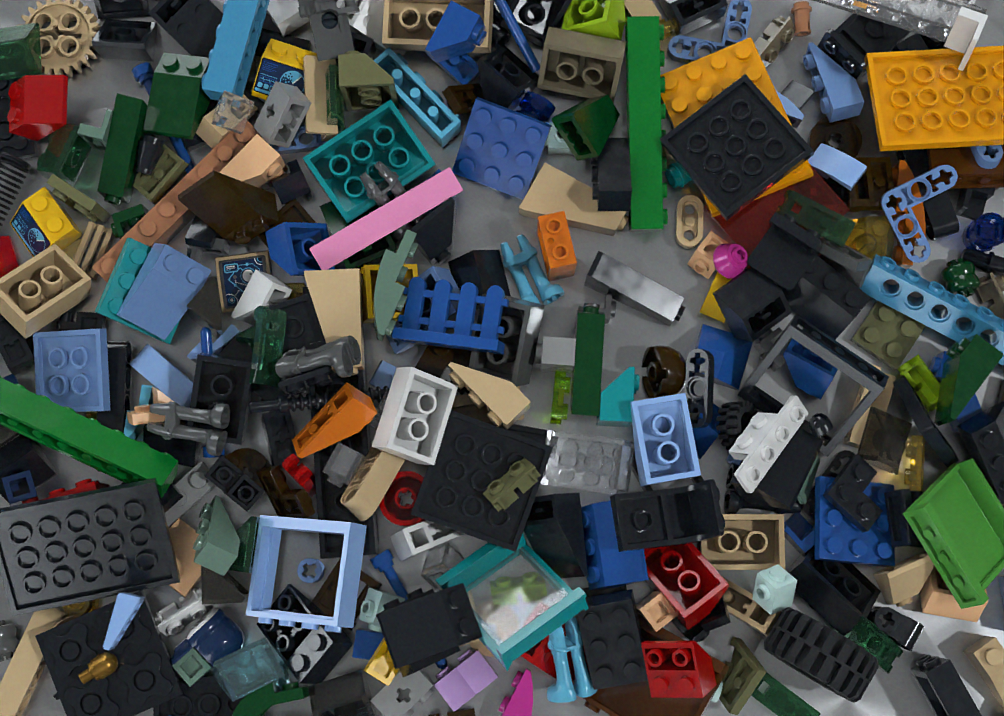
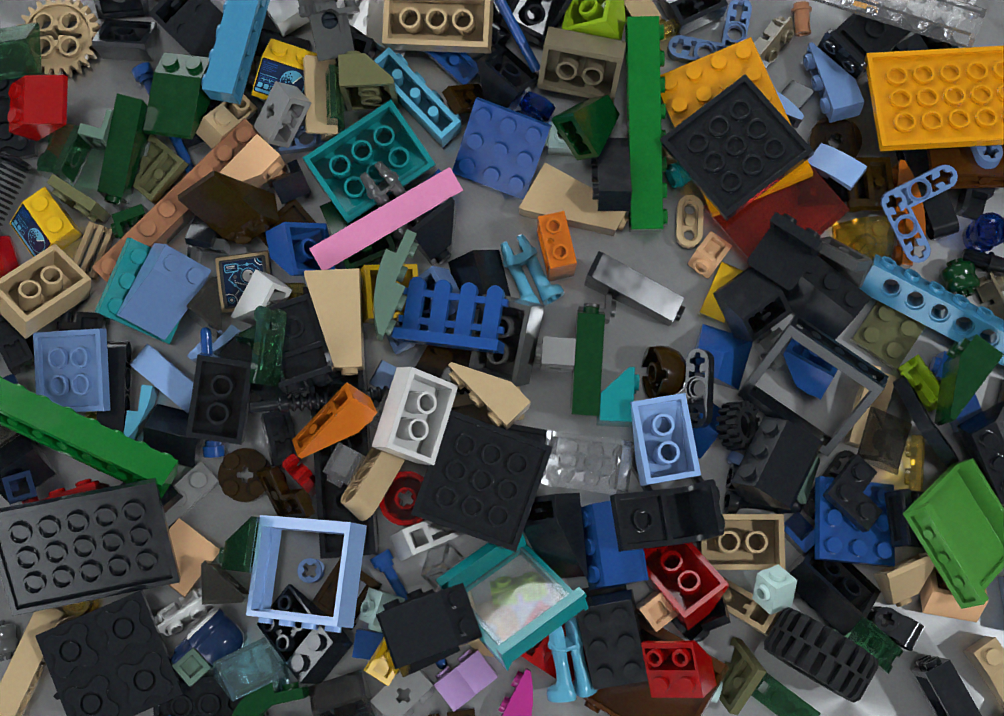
pearl gold cylinder [78,652,118,684] -> none
light blue slope [103,592,145,650] -> none
light nougat slope [127,387,174,426] -> none
black cone [136,135,165,176] -> none
dark grey piece [147,401,230,456] -> none
sand green slope [193,495,240,576] -> none
black slope [204,454,265,512] -> none
clear panel [211,90,255,134] -> none
dark grey piece [275,335,361,379] -> none
blue slope [425,0,487,63] -> none
olive hinge [483,457,541,512] -> none
clear neon green plate [550,370,571,425] -> none
dark pink cone [713,243,748,279] -> none
white bracket [729,395,808,493] -> none
clear green plate [775,189,856,248] -> none
black hinge [809,413,834,437] -> none
white panel [944,6,988,71] -> none

